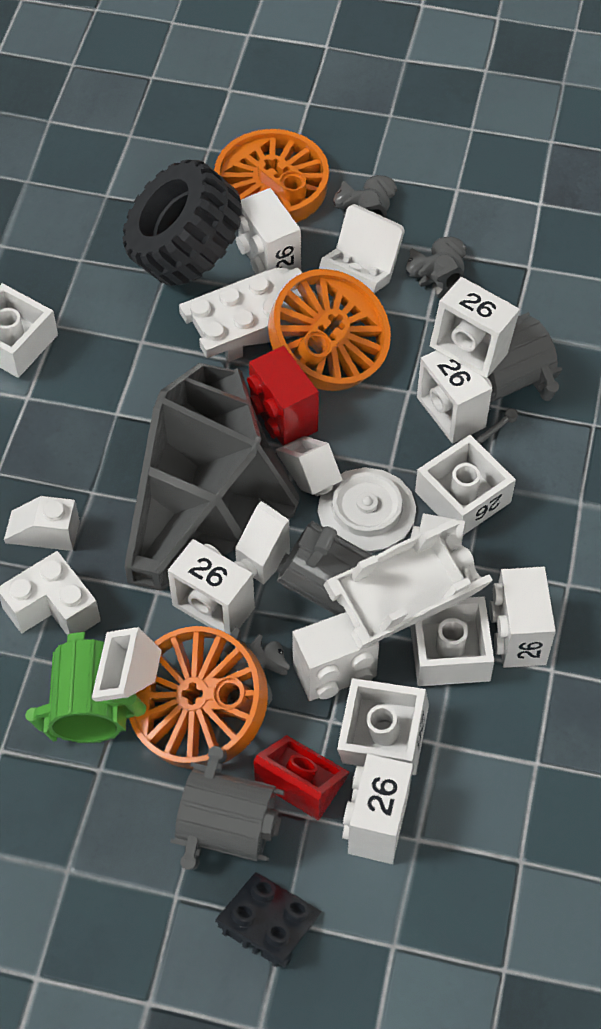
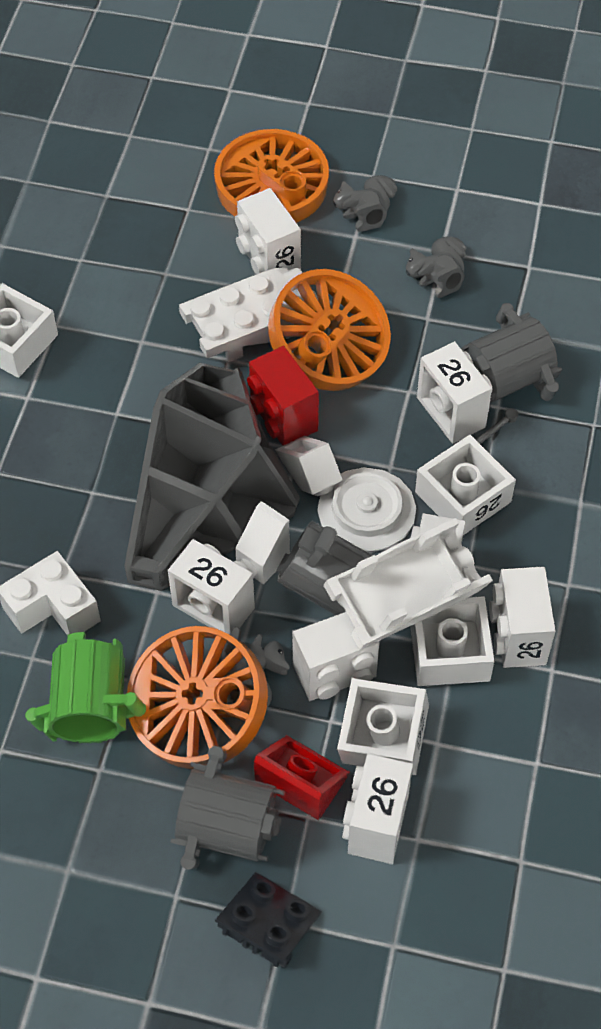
white slope [4,496,80,551] -> none
white slope [92,627,162,702] -> none
black tyre [122,160,242,286] -> none
white bracket [319,204,405,293] -> none
white brick [430,277,520,379] -> none

